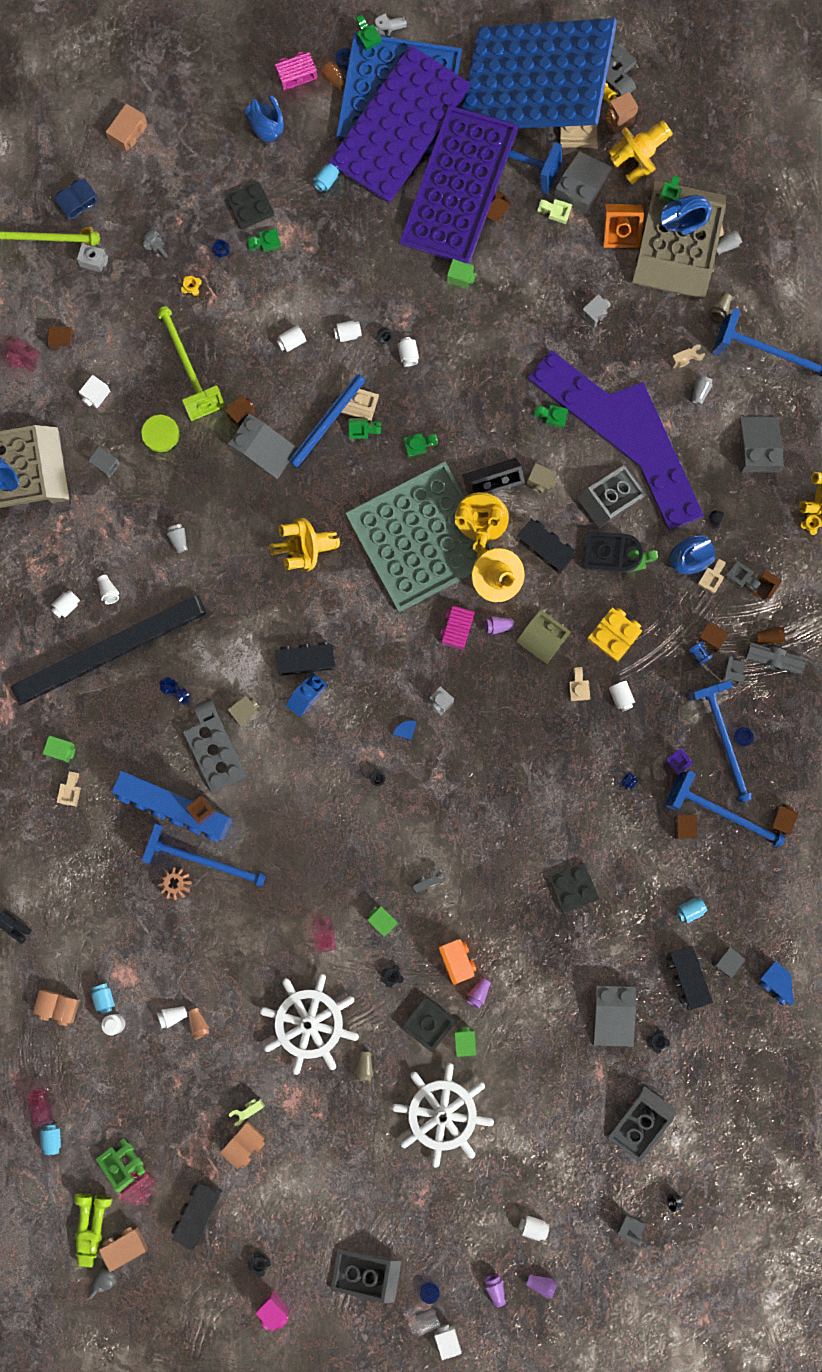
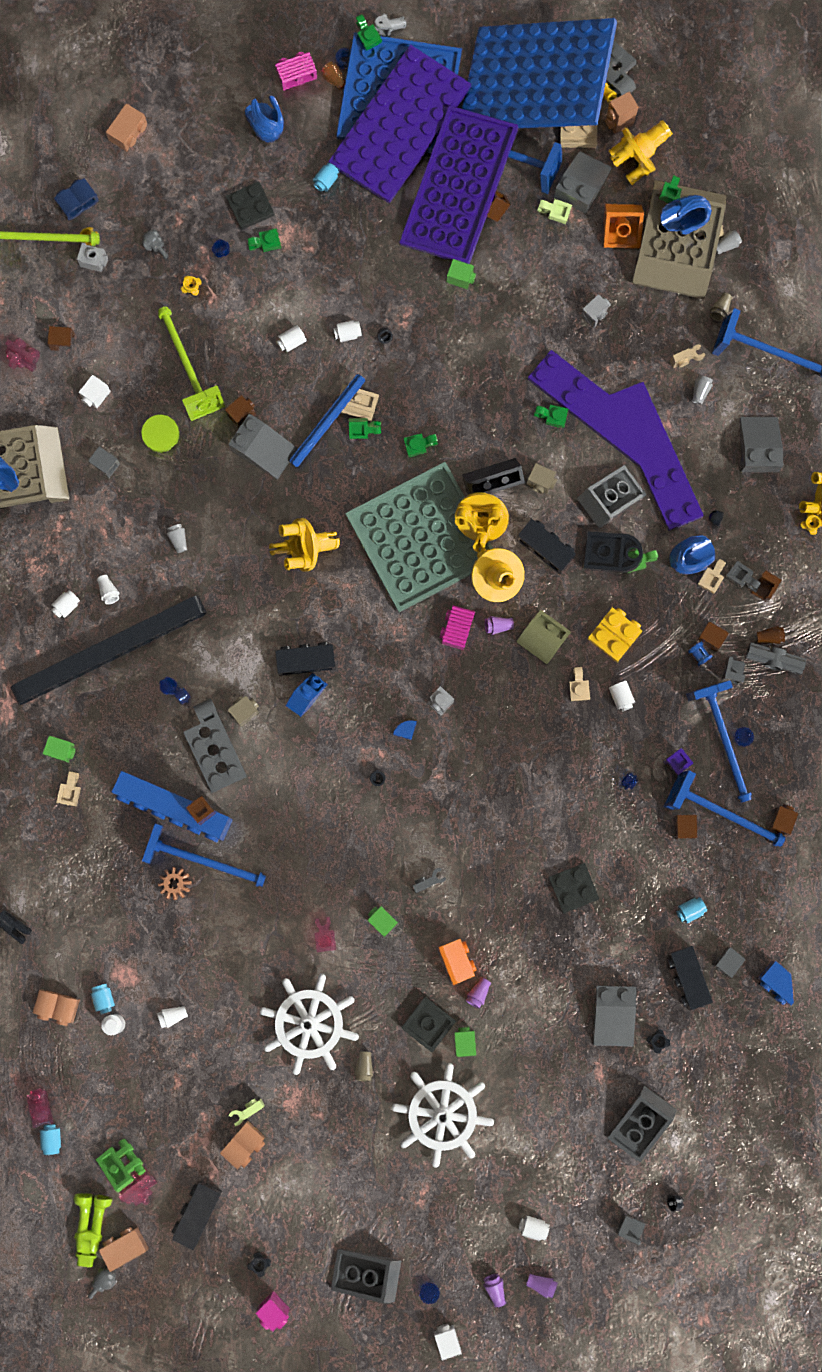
nougat cone [187,1008,210,1039] -> none
black plate [381,965,404,988] -> none
white brick [397,337,419,367] -> none
clear brick [409,1307,441,1337] -> none

